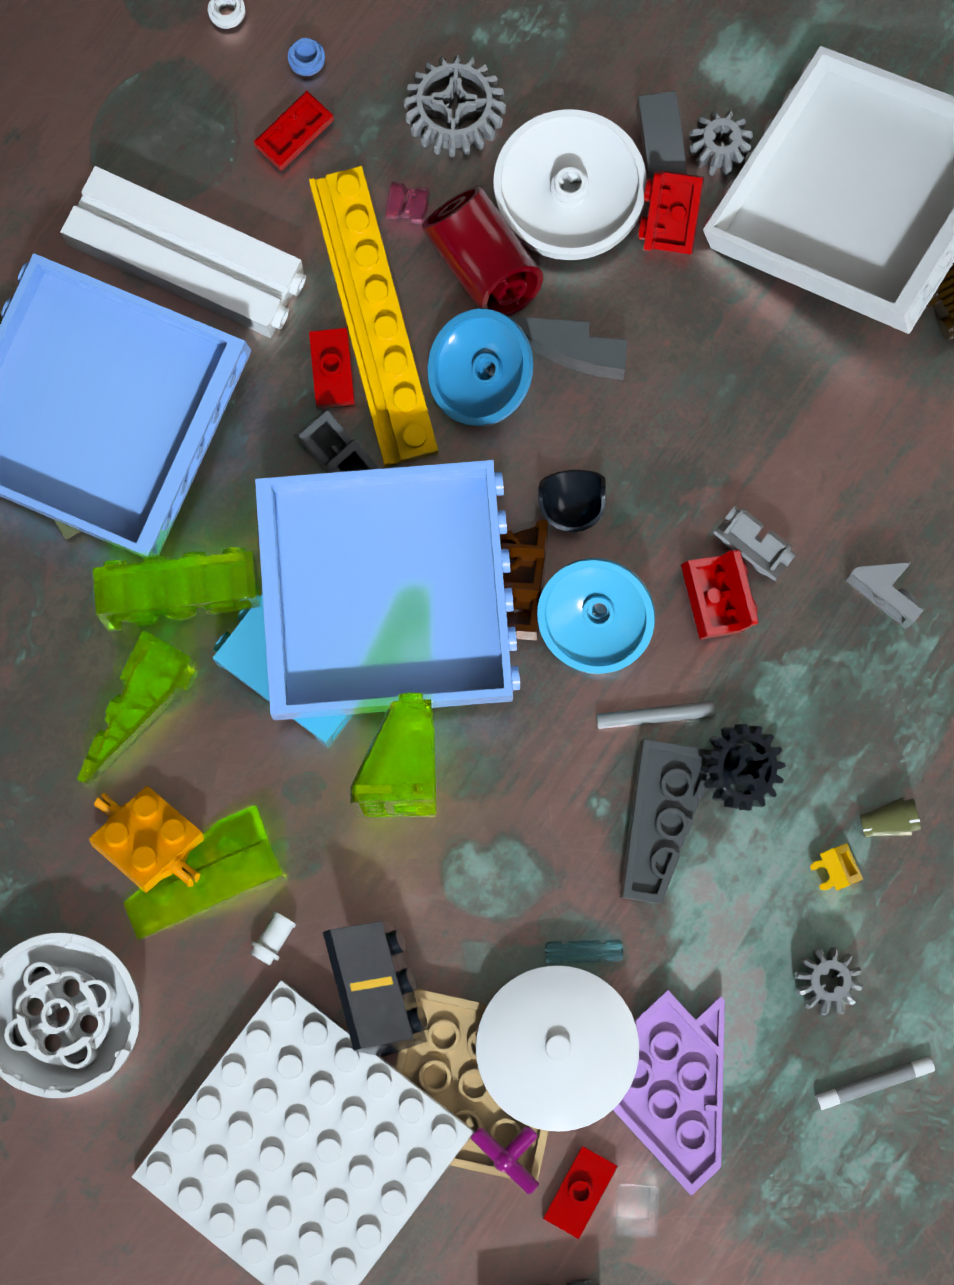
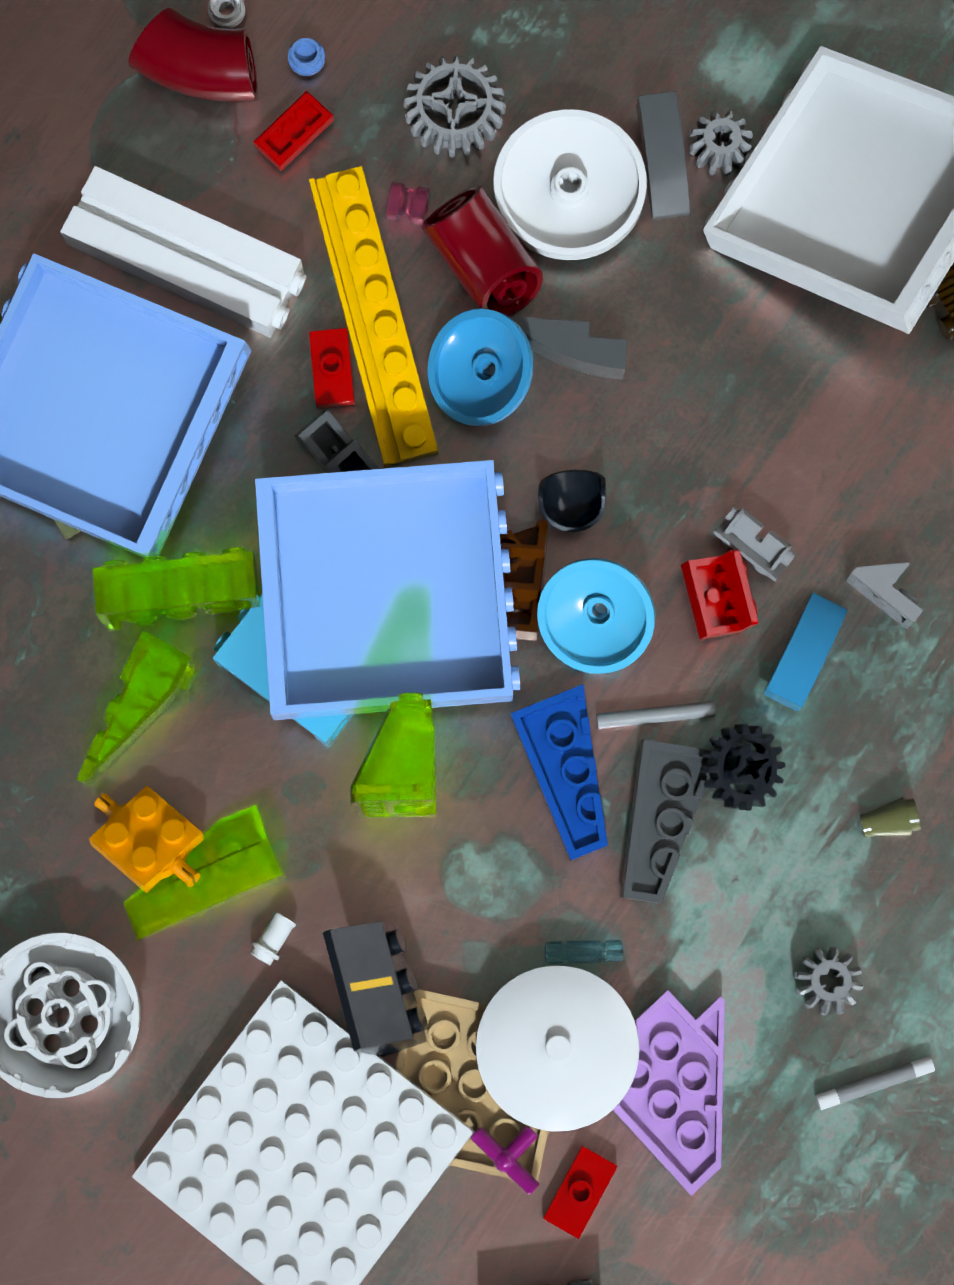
clear panel [613,1184,659,1238] -> none
red bracket [639,170,704,255] -> none
yellow tile [810,843,864,891] -> none
none -> dark red brick [128,8,258,102]
none -> blue wing [510,684,608,861]
none -> dark azure slope [763,593,848,712]

